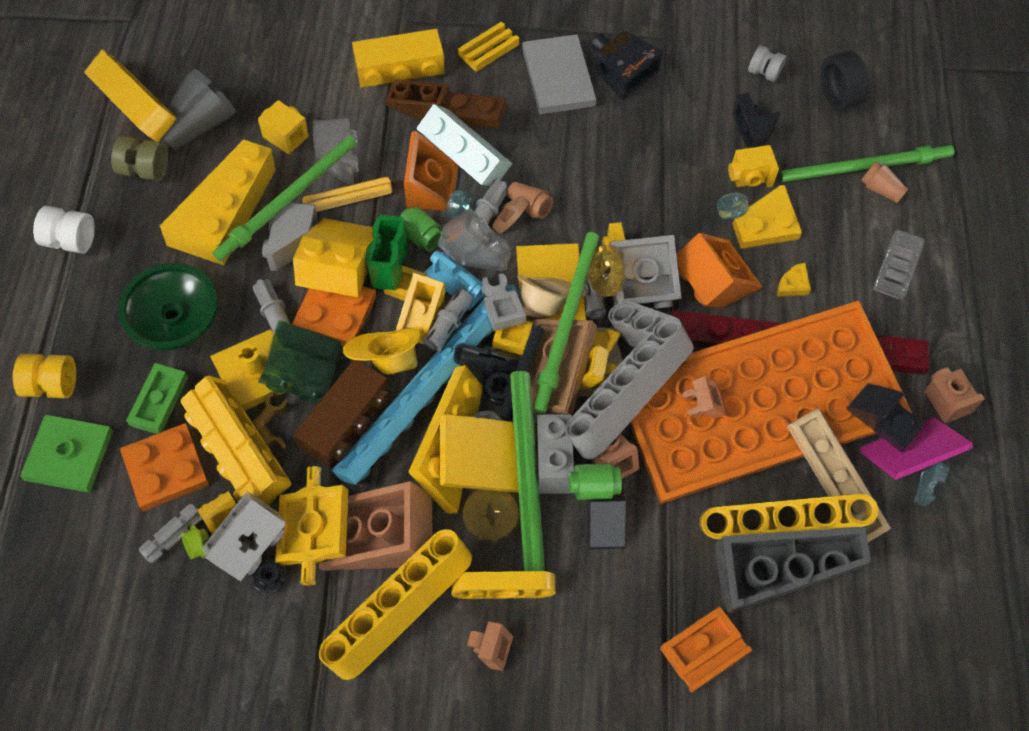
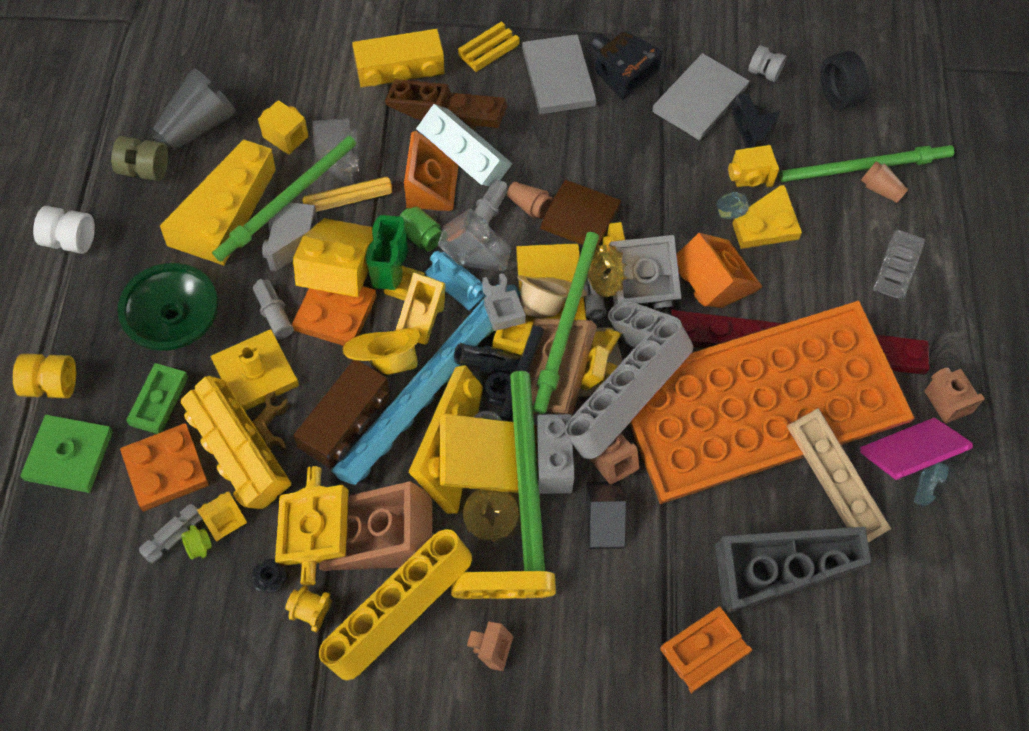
yellow beam [84,49,177,142] -> none
light grey brick [203,491,286,582] -> none
clear green plate [258,320,341,403] -> none
light grey pin [423,289,474,352] -> none
clear light blue tile [446,189,471,222] -> none
medium nougat tile [492,197,529,234] -> none
bright green brick [568,463,622,500] -> none
nougat tile [682,376,726,419] -> none
yellow beam [699,494,878,539] -> none
yellow tile [777,263,811,297] -> none
black slope [846,383,925,452] -> none
none -> yellow brick [285,585,332,633]
none -> reddish brown slope [540,180,621,250]
none -> light grey tile [652,53,750,141]

